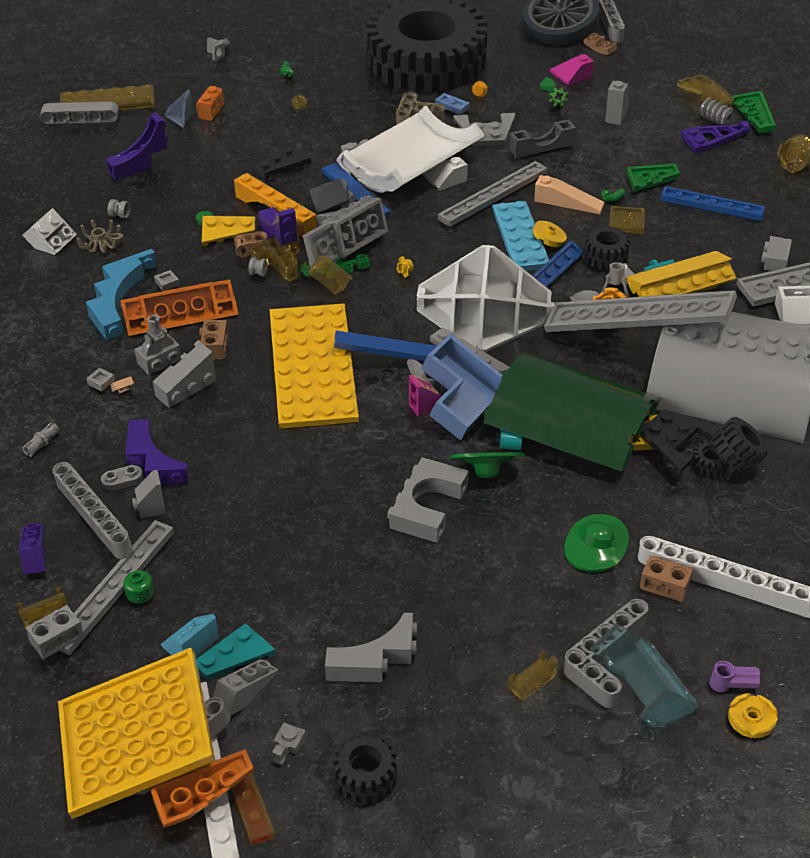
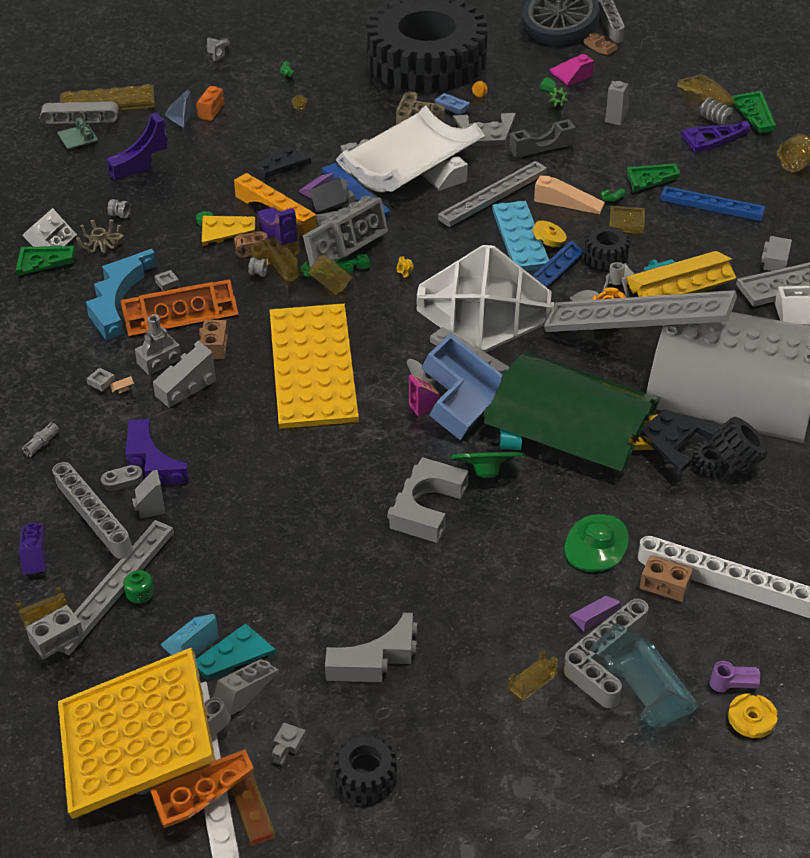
blue tile [334,330,437,361] -> none
none -> green wing [16,246,75,276]
none -> sand green hinge [57,118,98,149]
none -> medium lavender slope [299,173,334,199]
none -> medium lavender slope [570,596,621,632]

